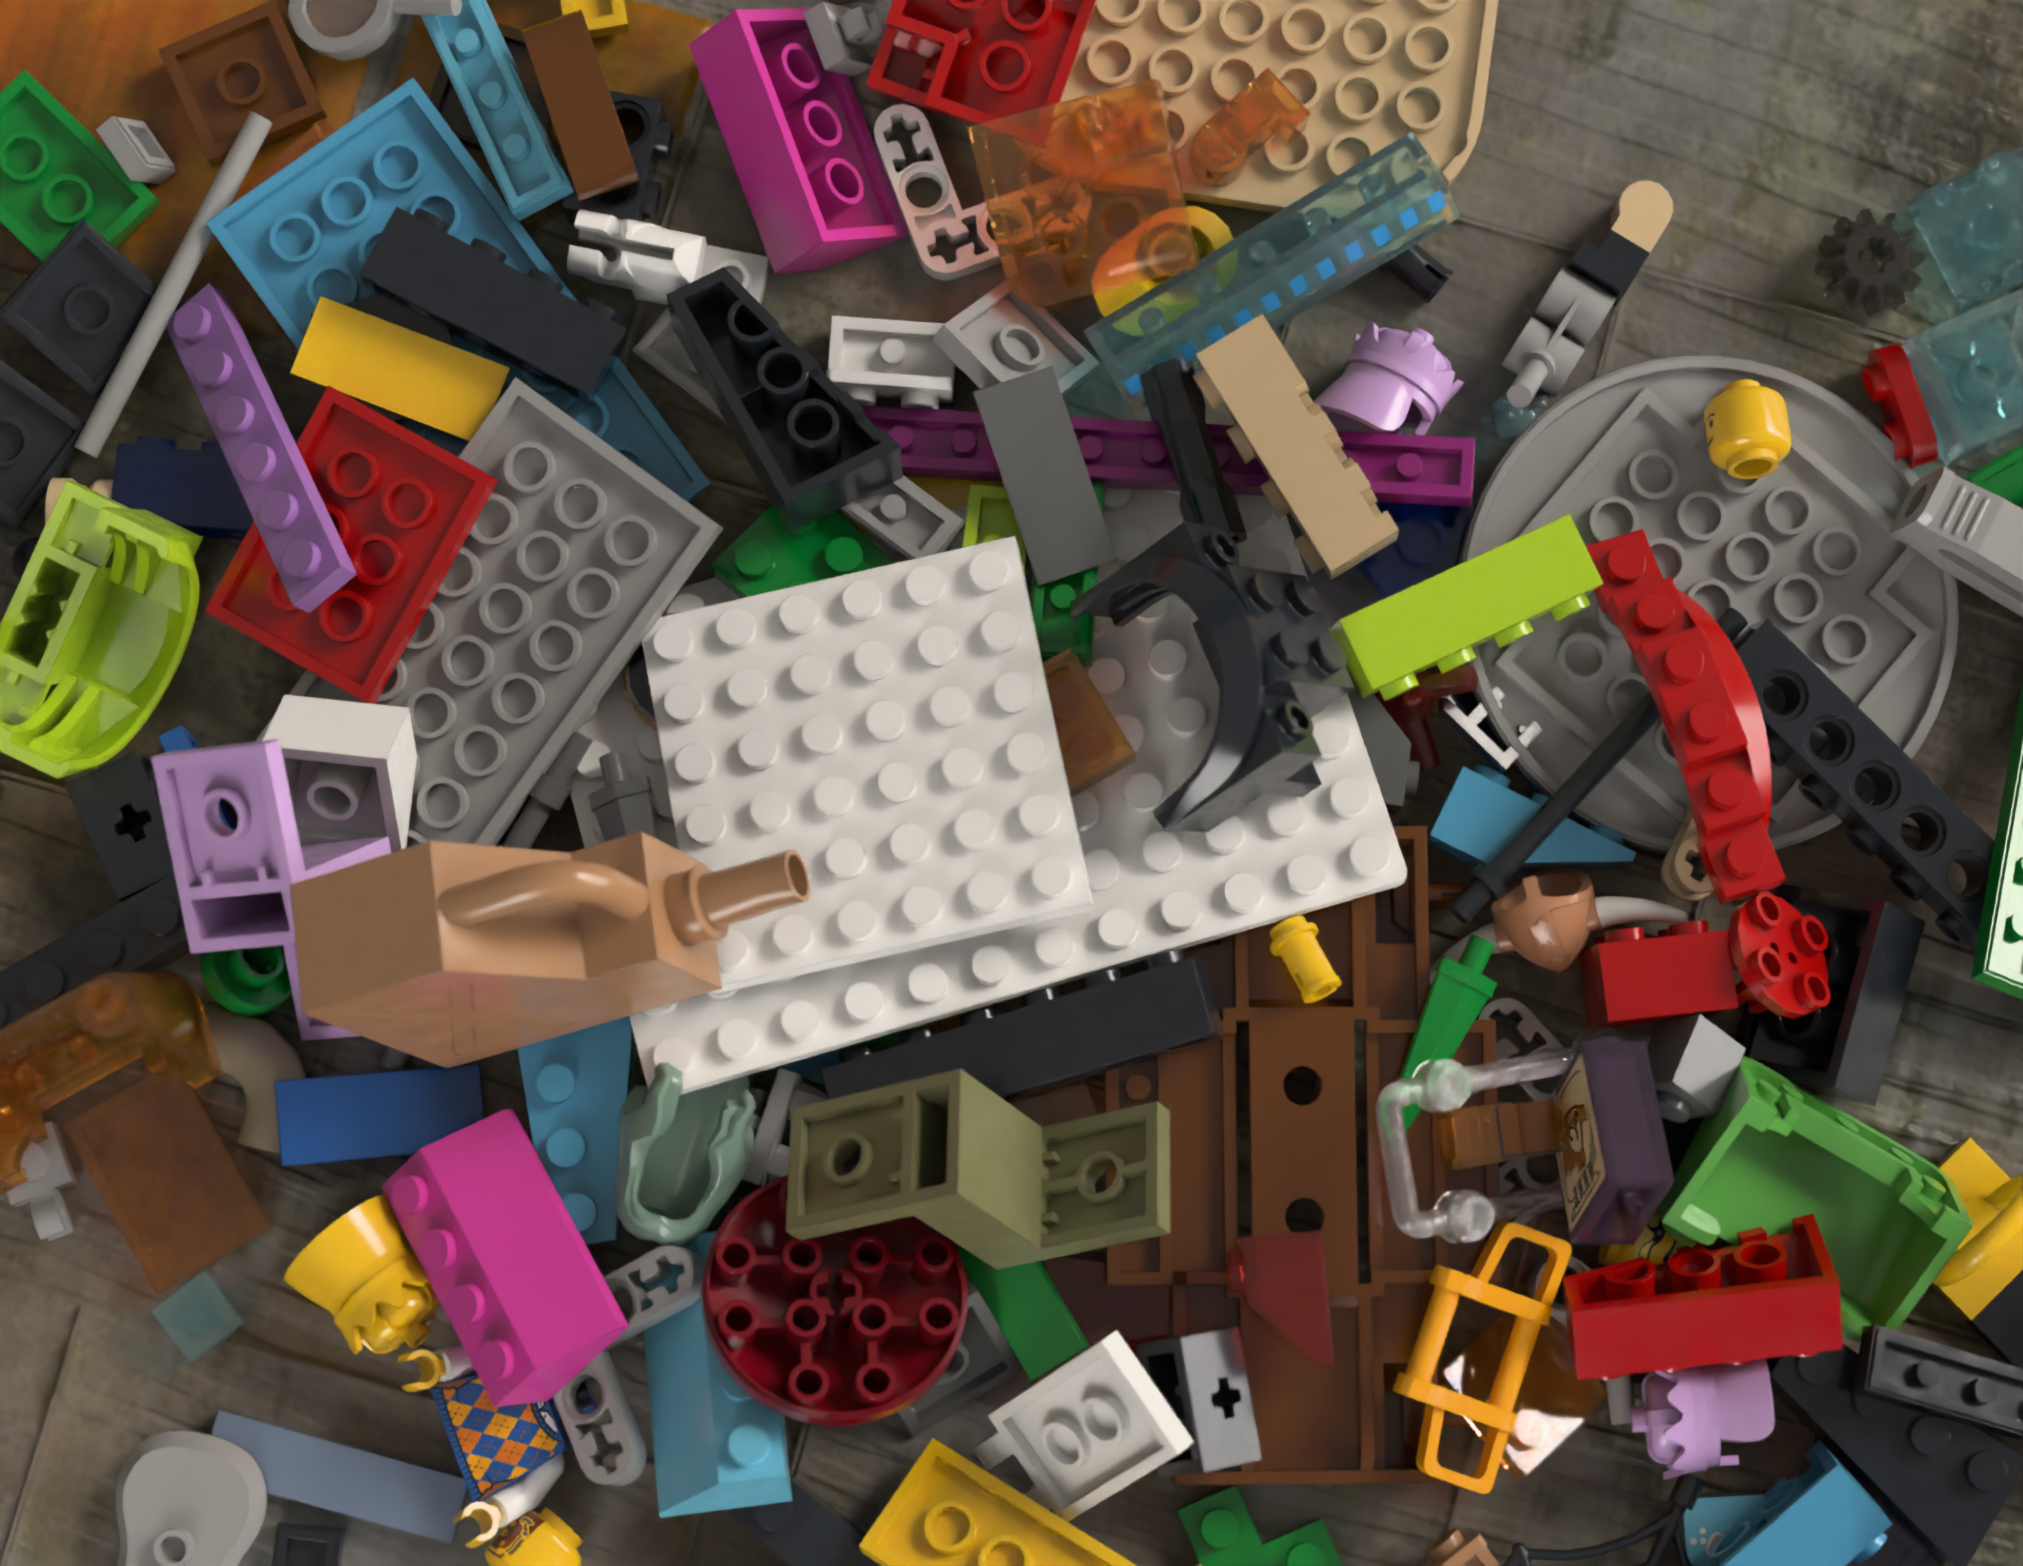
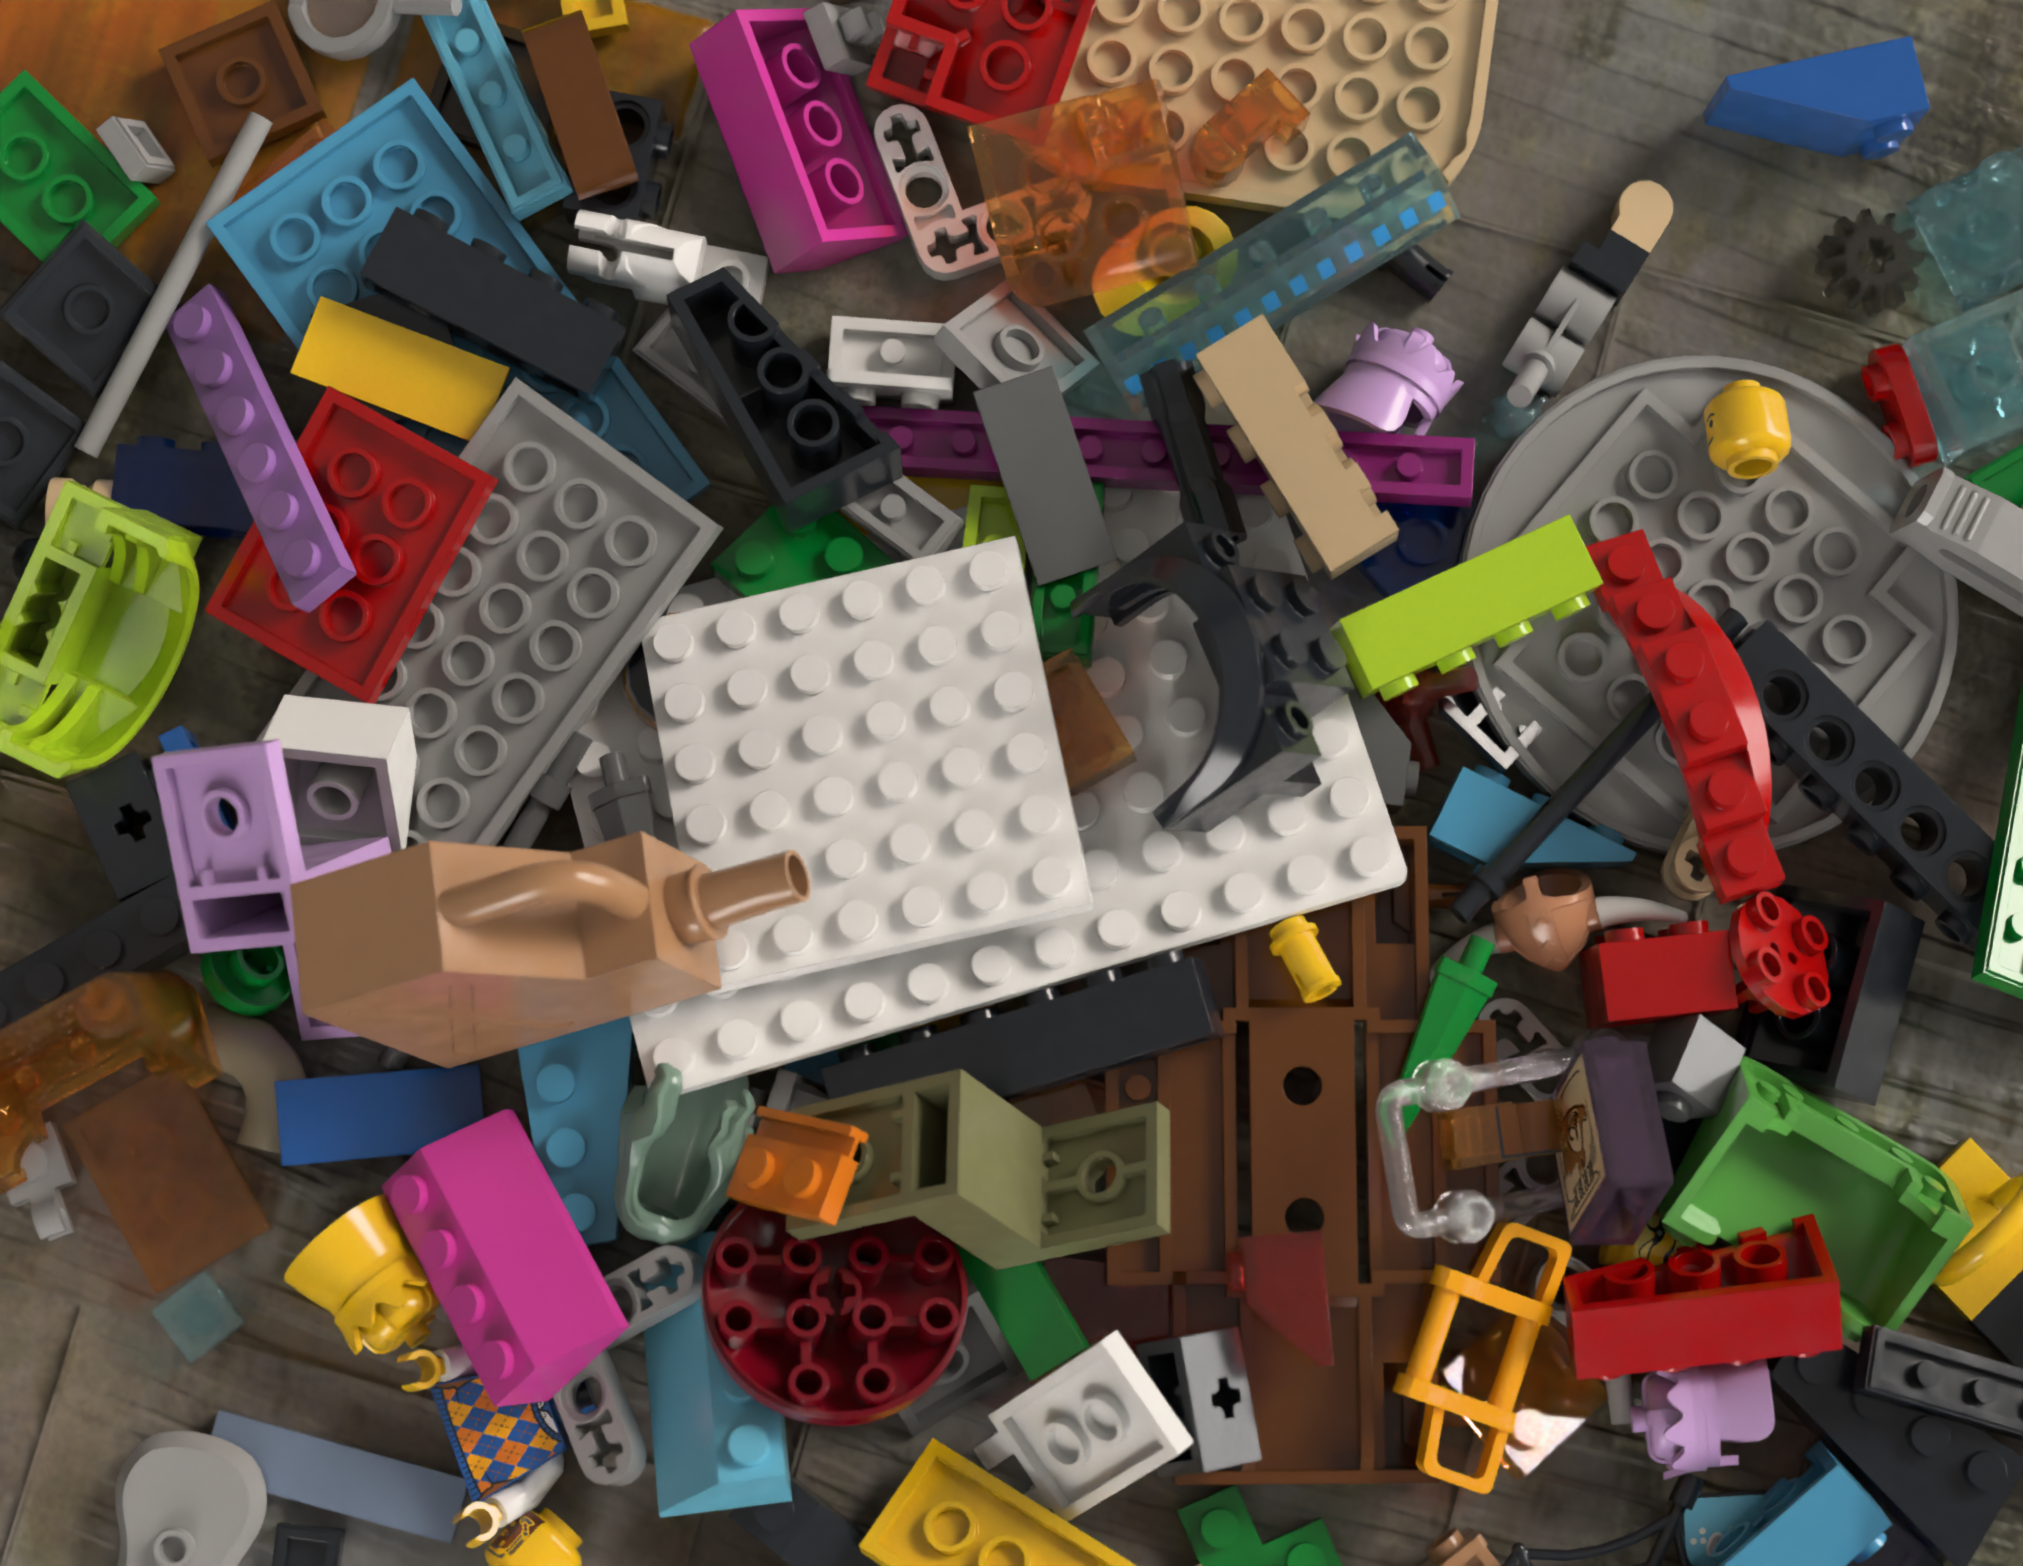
none -> orange plate [725,1105,869,1226]
none -> blue slope [1703,36,1930,160]

